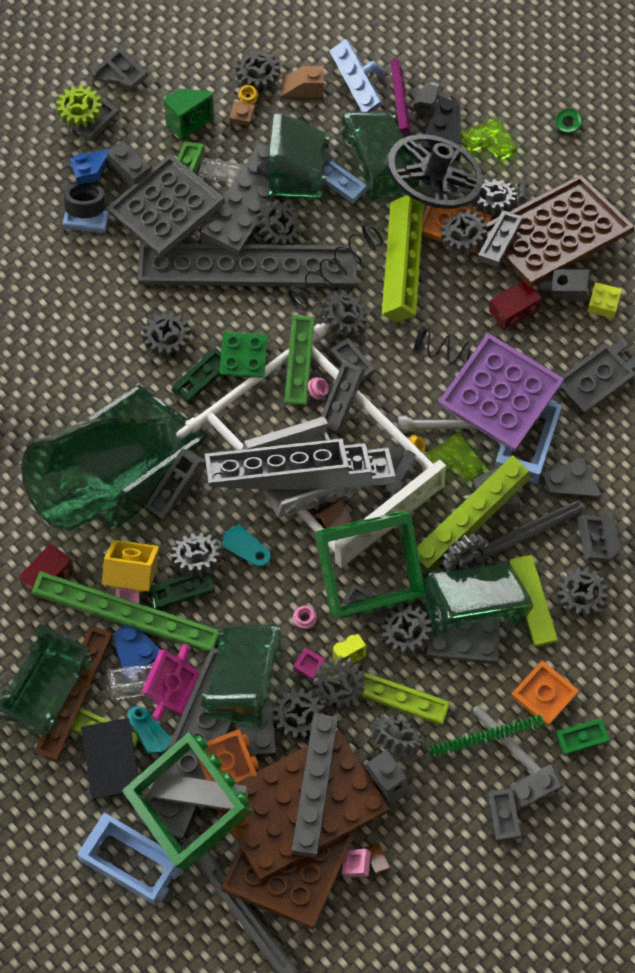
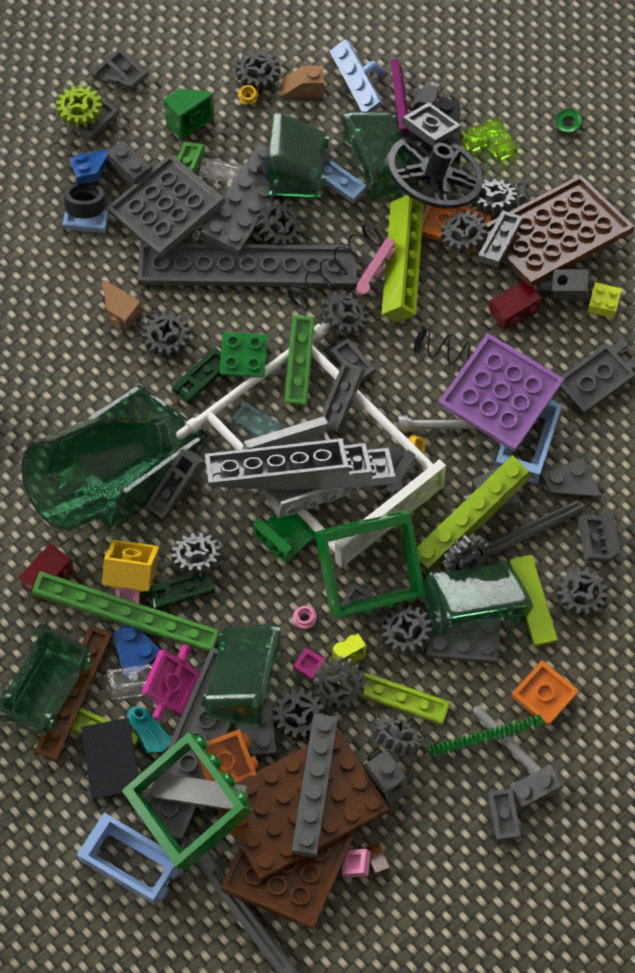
teal piece [221,524,271,566] -> none
medium nougat plate [229,101,255,127] -> none
bright pink plate [308,377,329,400] -> none
reddish brown brick [311,500,352,529] -> none
clear neon green plate [424,433,485,482] -> none
green plate [555,718,610,757] -> none
none -> medium nougat slope [102,280,142,331]
none -> clear light blue tile [232,402,282,437]
none -> green bracket [253,513,315,564]
none -> bright pink plate [356,237,395,295]
none -> dark grey plate [401,102,461,146]

